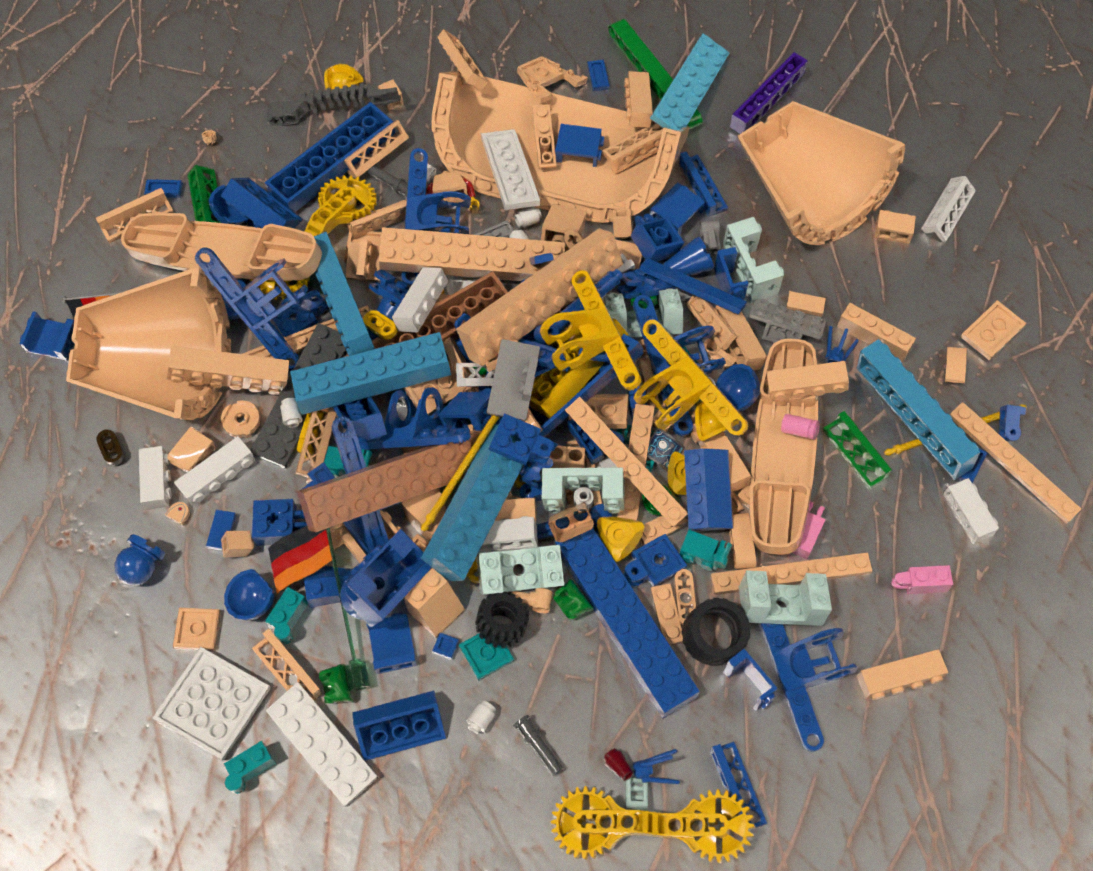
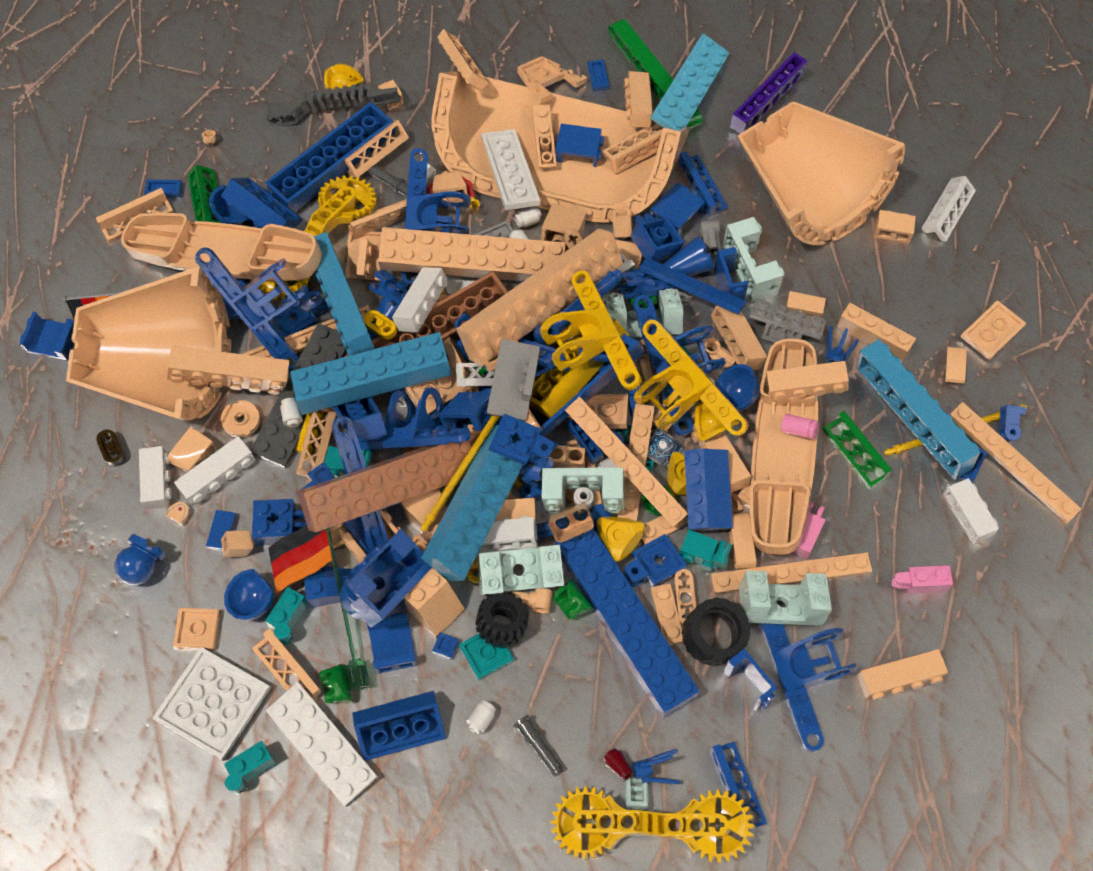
blue tile [529,253,554,265] -> none
light nougat plate [686,295,737,350] -> none

